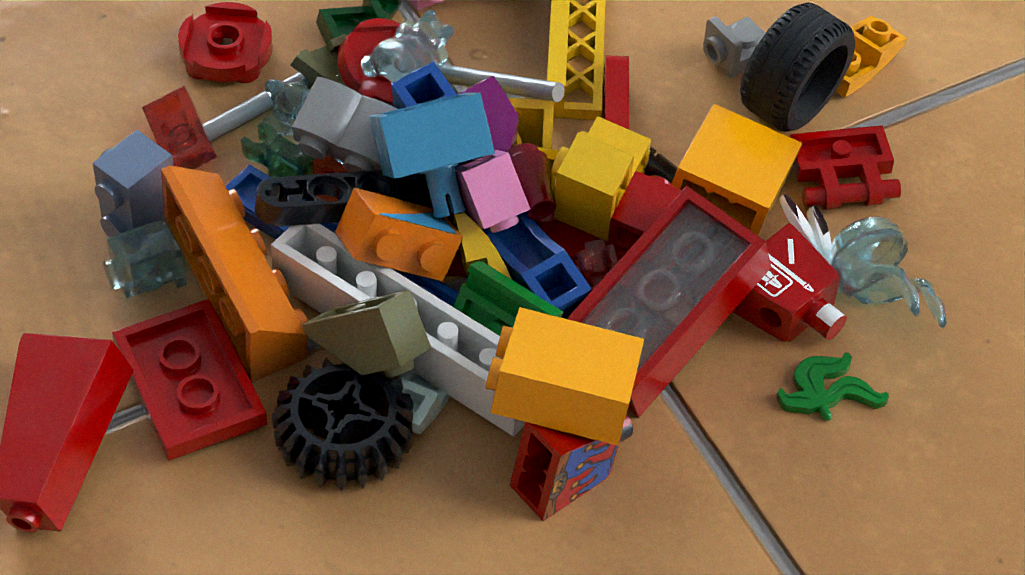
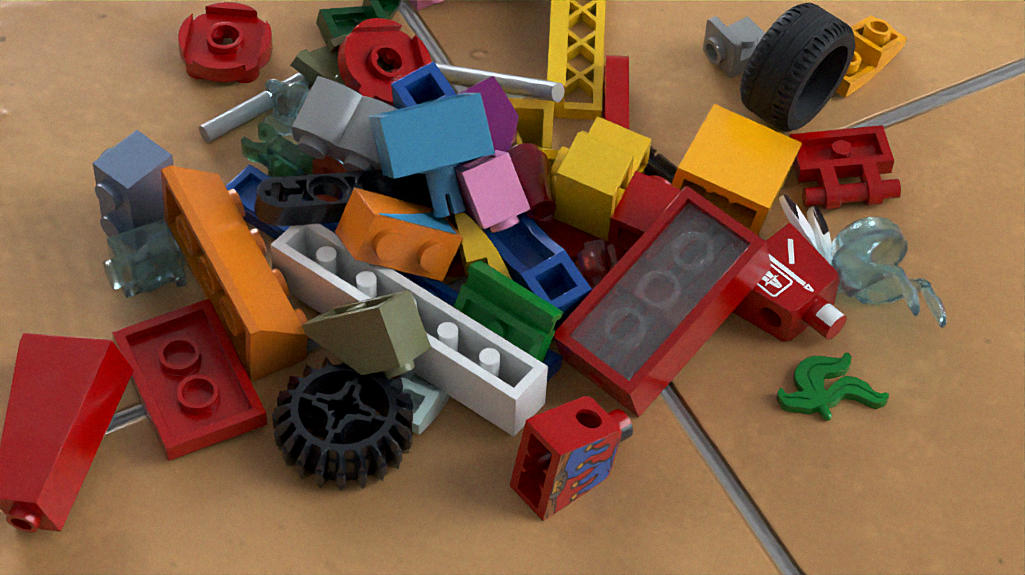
clear red plate [142,86,218,169] -> none
clear light blue animal [361,10,454,83] -> none
light orange brick [485,307,644,446] -> none

